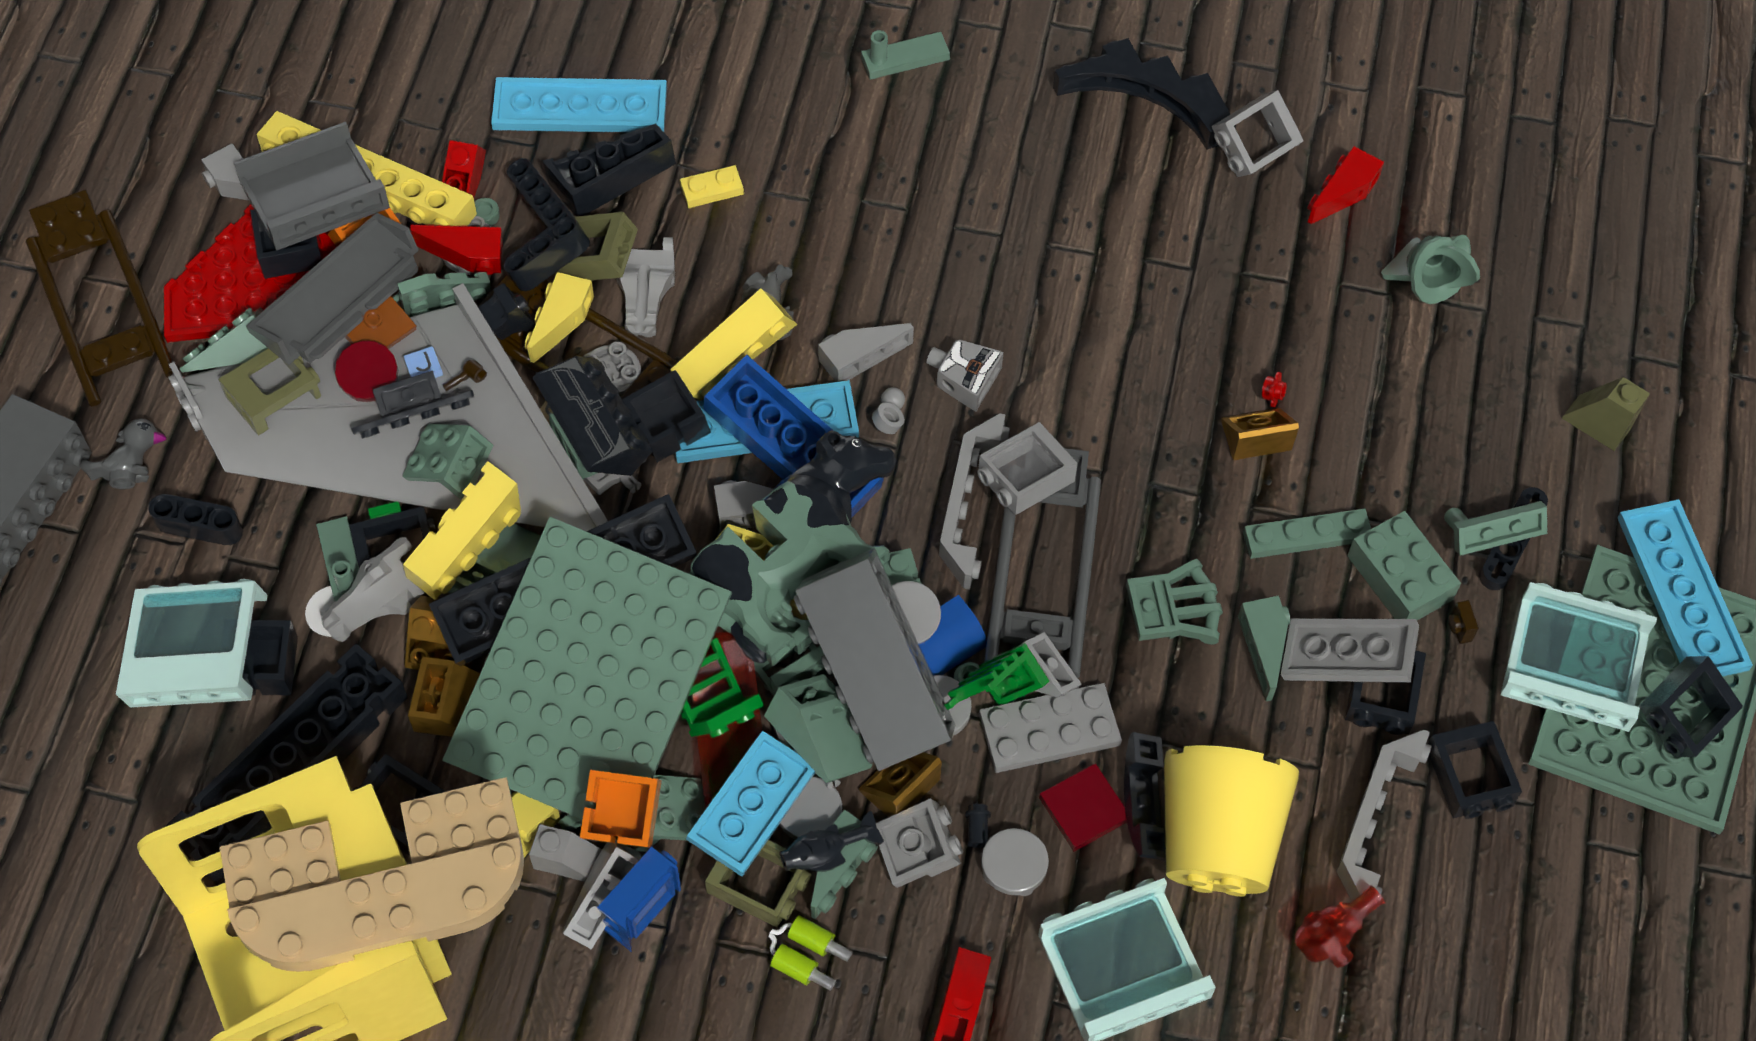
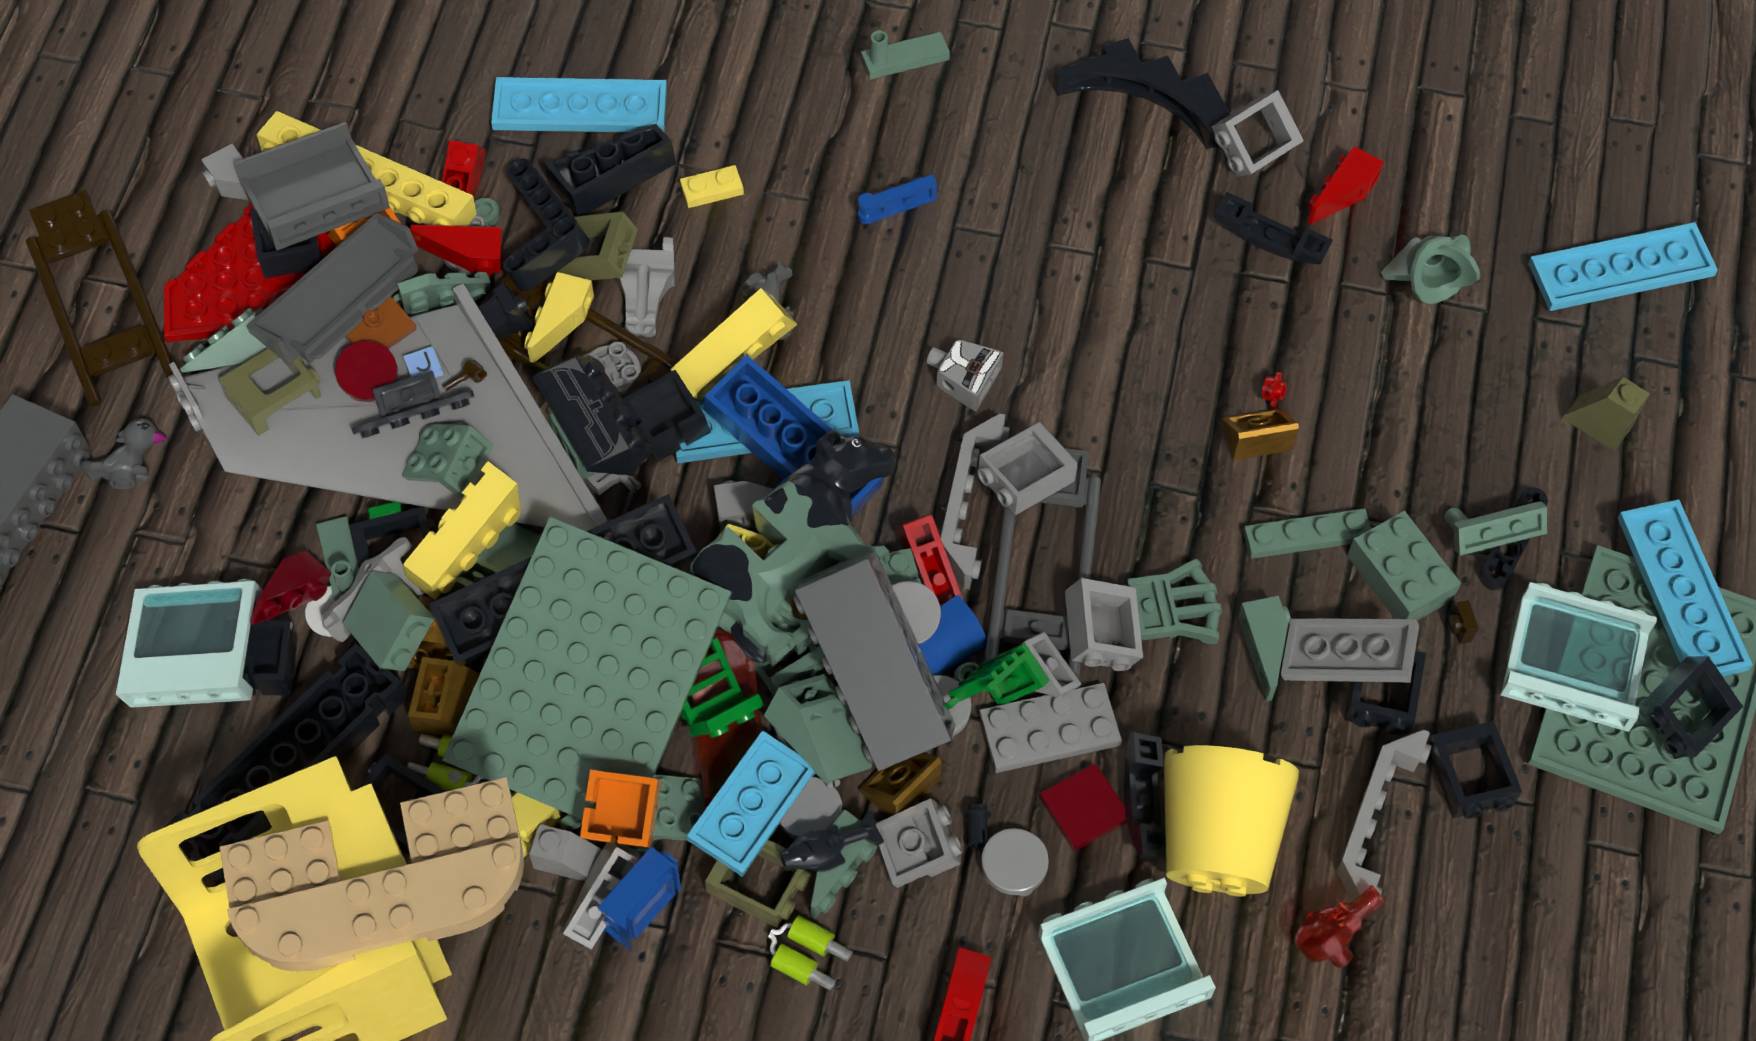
black beam [148,494,243,545] -> none
light grey slope [818,323,914,382] -> none
light grey plate [872,387,905,434] -> none
none -> dark red slope [250,550,331,625]
none -> sand green brick [343,571,435,671]
none -> lime piece [407,733,483,792]
none -> blue plate [858,174,937,224]
none -> red slope [895,515,963,606]
none -> light grey window [1065,578,1143,671]
none -> black slope [1214,192,1333,265]
none -> medium azure plate [1528,222,1718,311]

